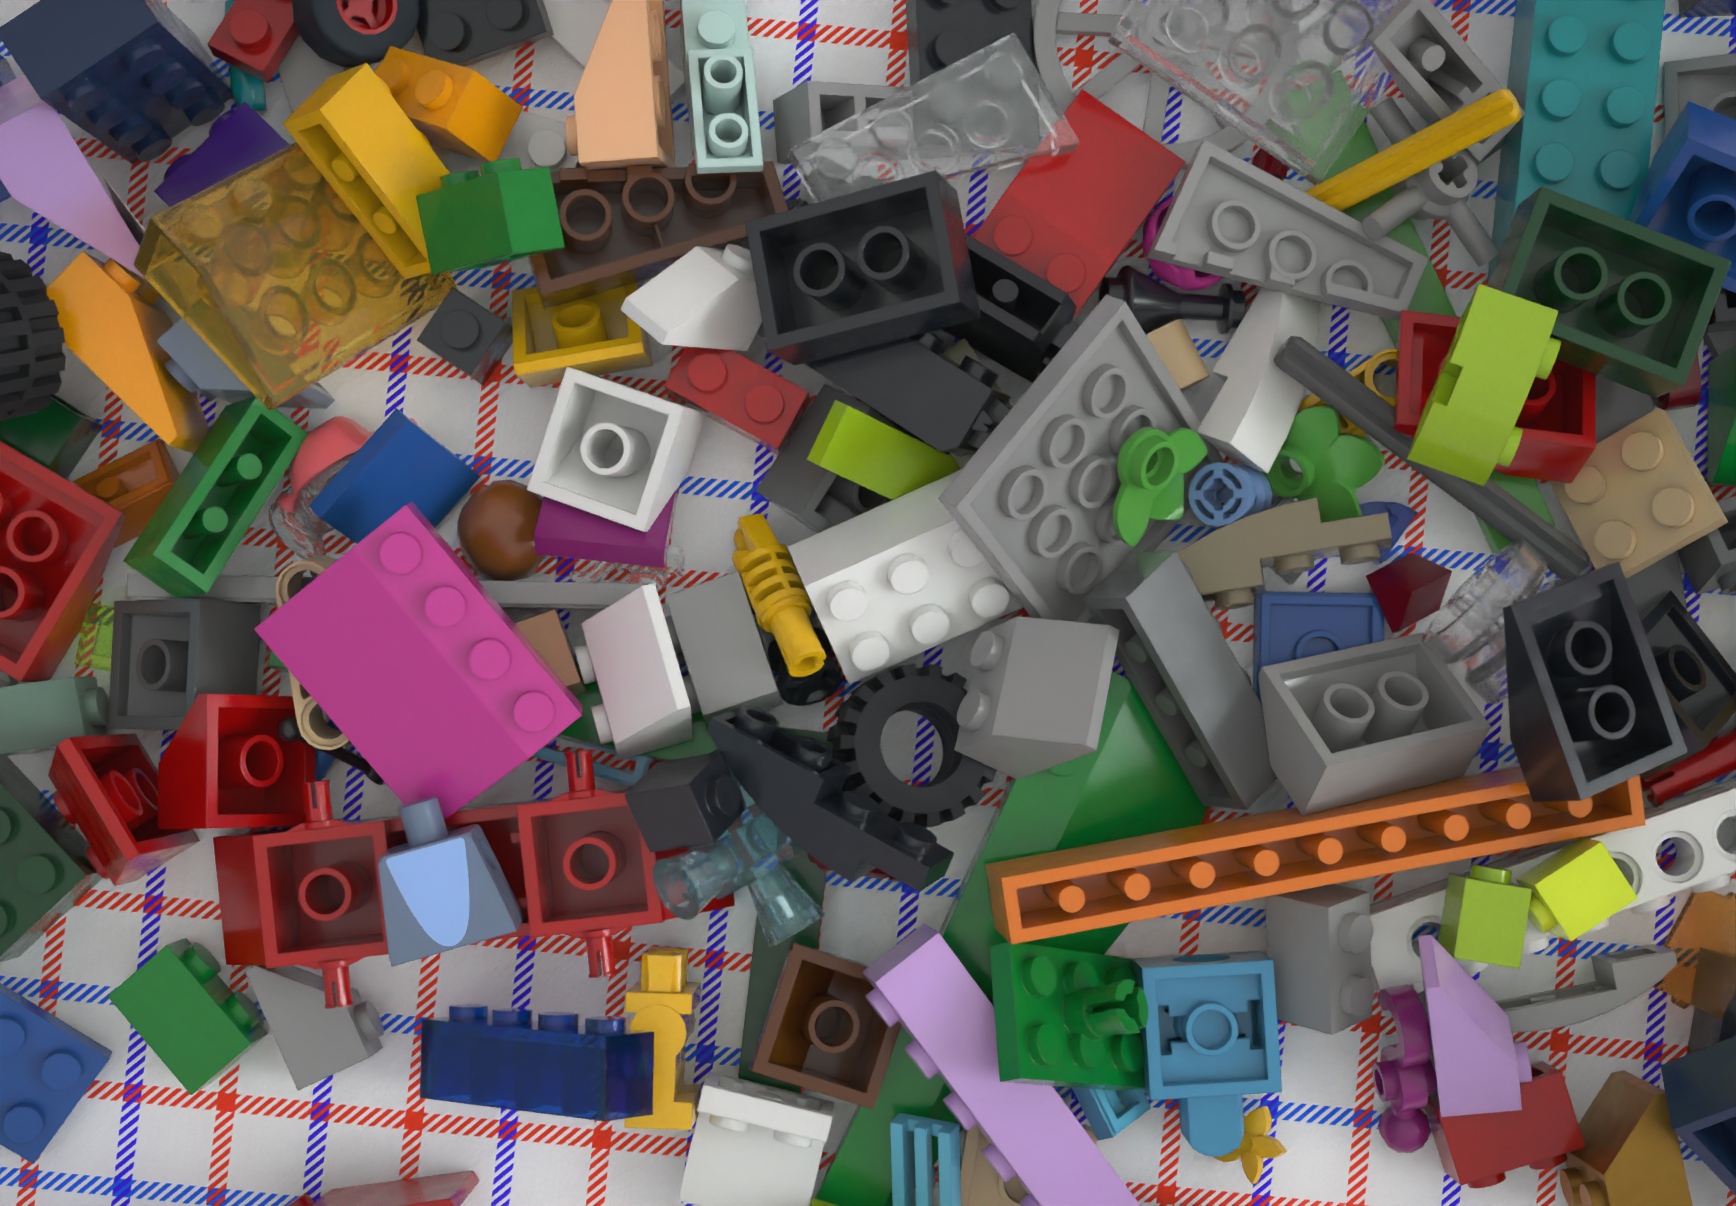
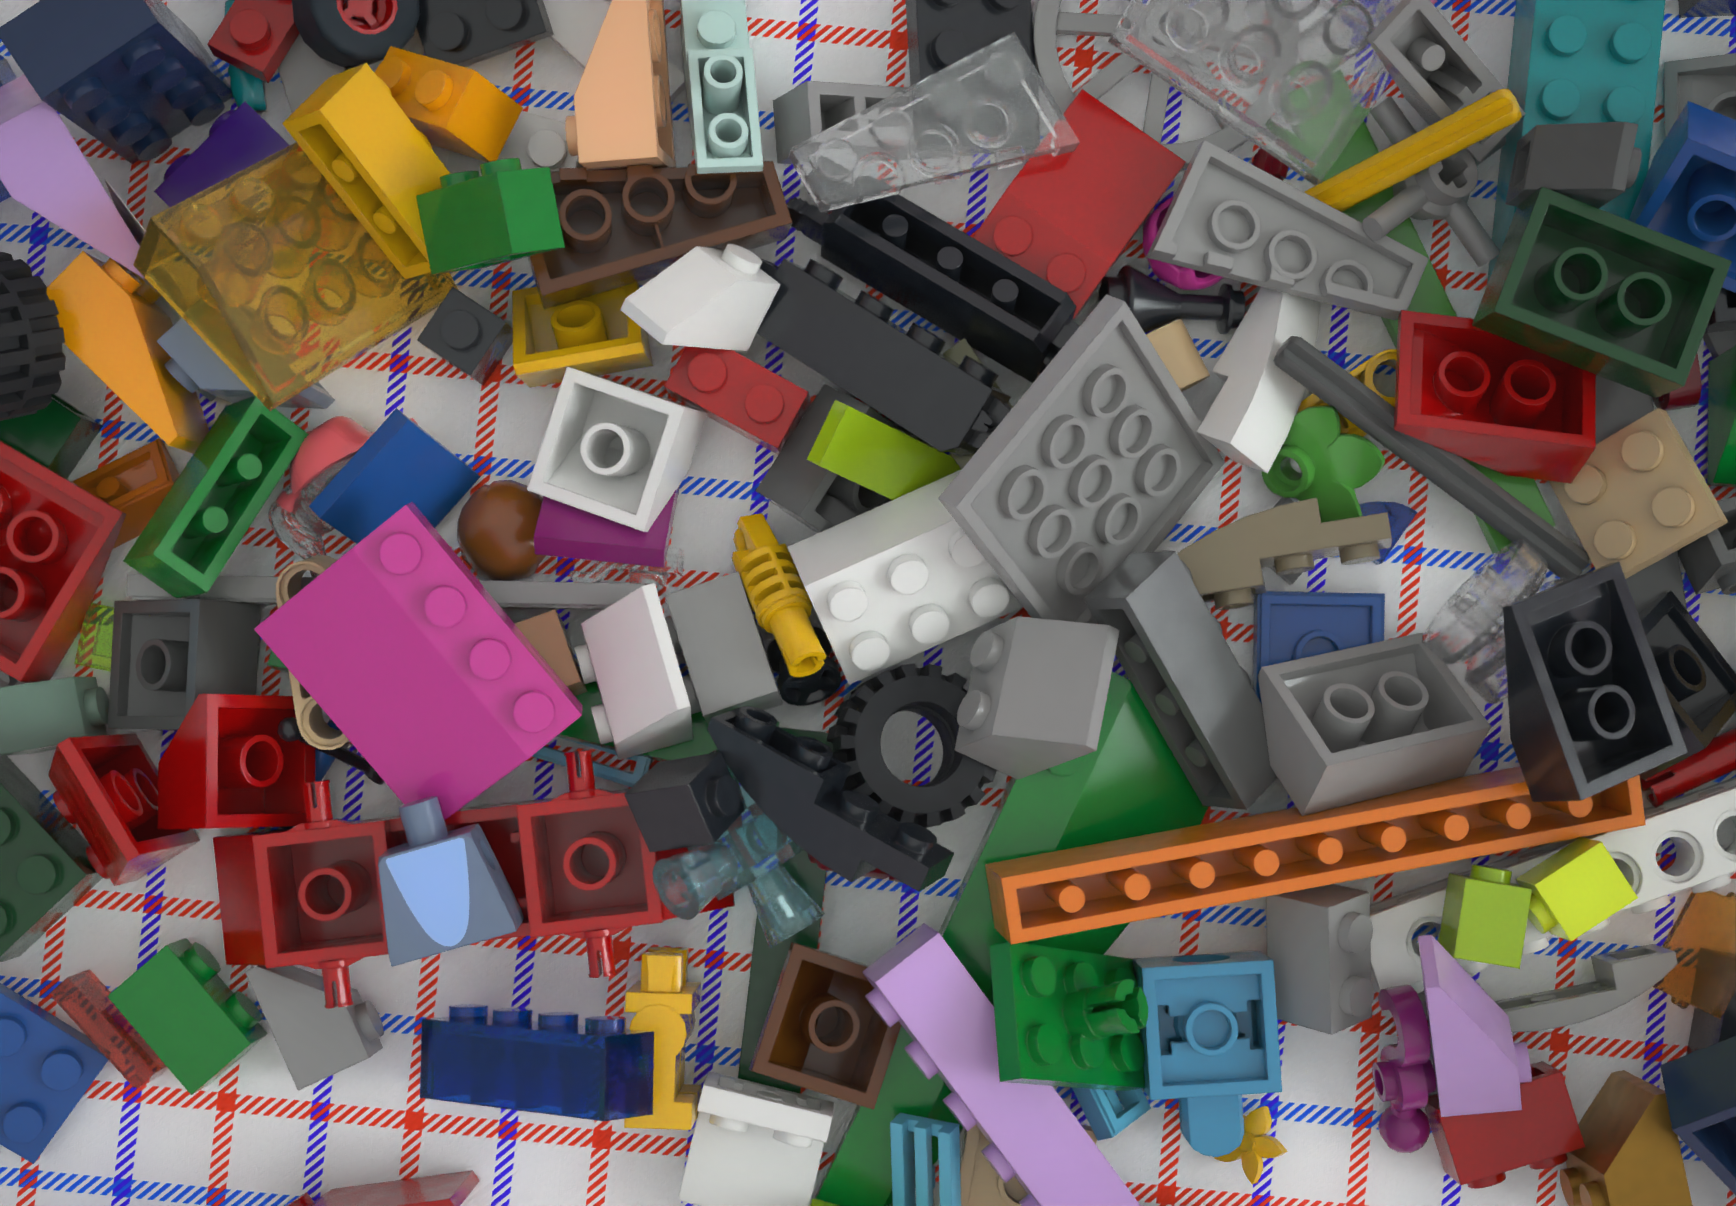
black brick [745,170,981,366] -> none
bright green plate [1113,427,1207,547] -> none
medium blue wheel [1188,462,1272,527] -> none
dark red slope [1366,553,1452,633] -> none
lime brick [1407,284,1561,486] -> none
none -> clear red tile [51,969,168,1089]
none -> dark grey slope [1505,122,1642,209]

